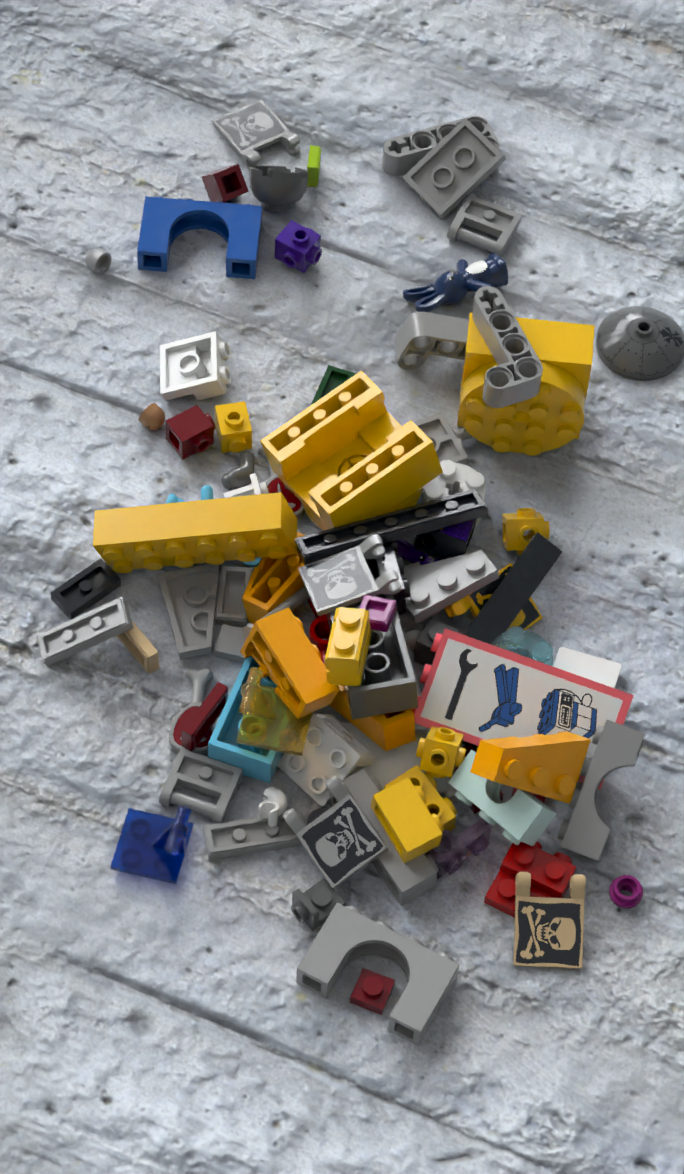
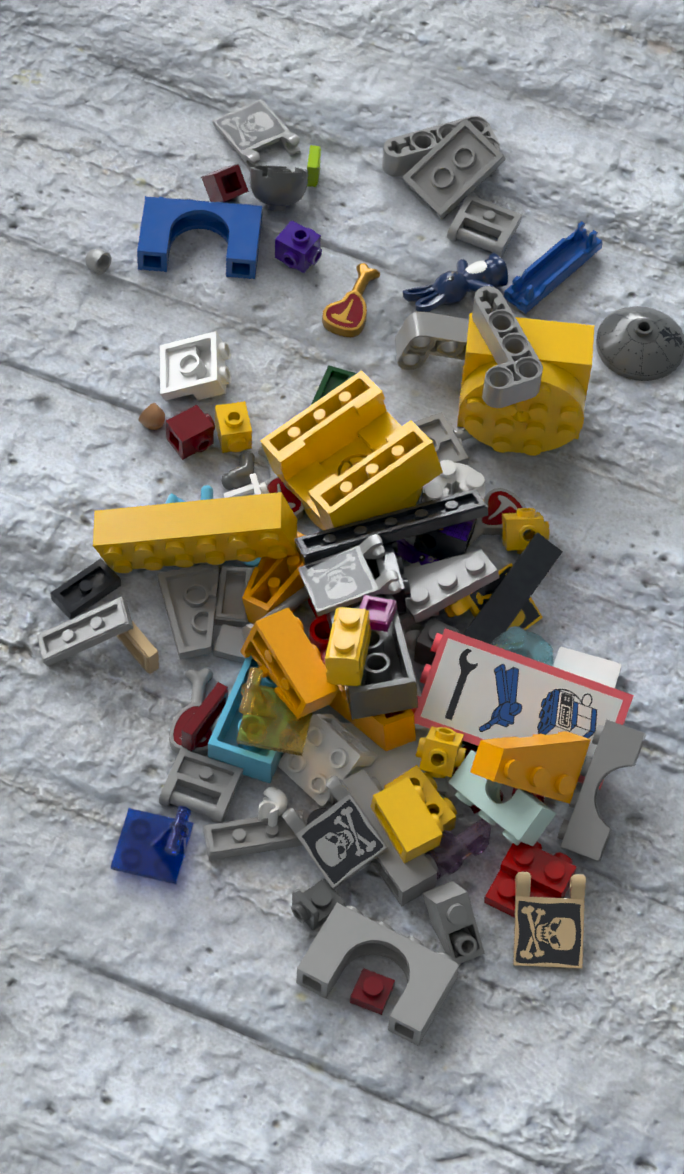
magenta plate [609,875,643,909] -> none
none -> pearl gold piece [322,263,380,338]
none -> light grey slope [422,881,485,964]
none -> piece [466,488,526,554]
none -> blue piece [503,221,603,314]

